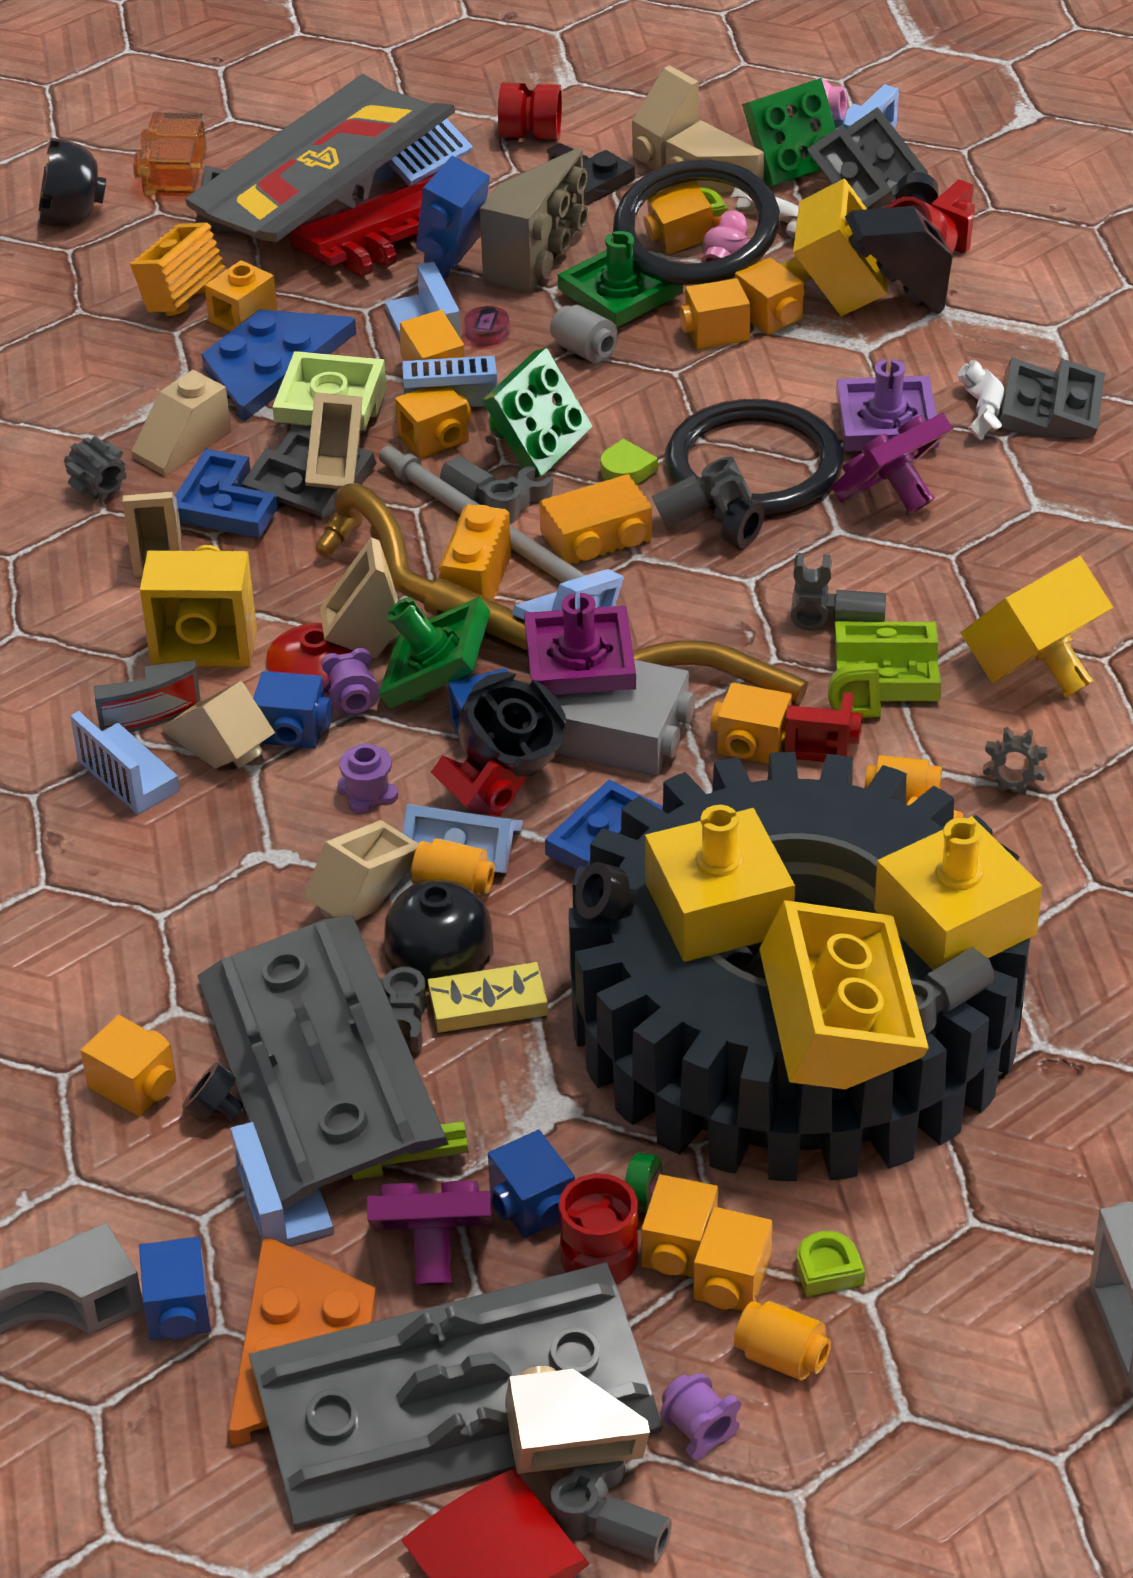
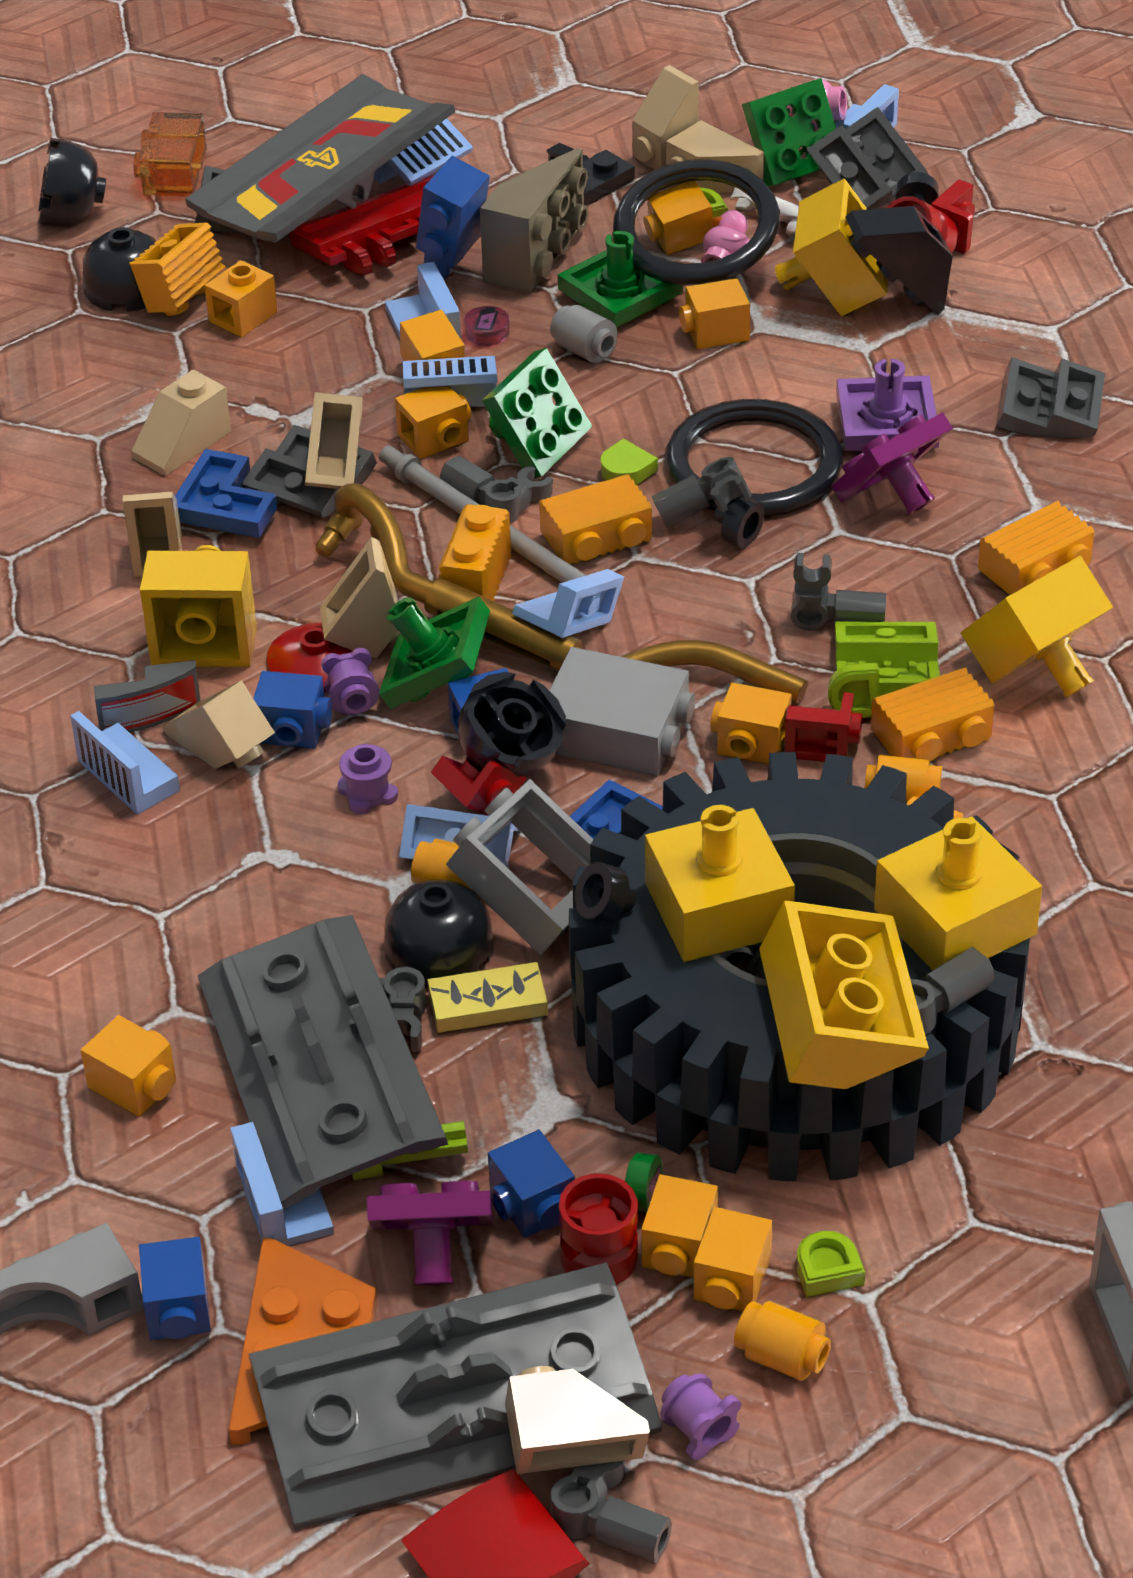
dark grey gear [64,436,127,499] -> none
black tile [182,1062,243,1122] -> none
blue wing [201,310,356,421] -> none
yellowish green plate [272,351,387,430] -> none
tan slope [303,820,419,921] -> none
red wheel [498,82,562,140] -> none
magenta plate [524,593,636,696] -> none
light orange brick [735,257,805,335] -> none
white arm [957,360,1005,442] -> none
dark grey gear [983,727,1048,795] -> none
none -> black cylinder [83,227,156,312]
none -> light grey window [446,779,593,955]
none -> light orange brick [871,667,994,762]
none -> light orange brick [978,500,1094,595]

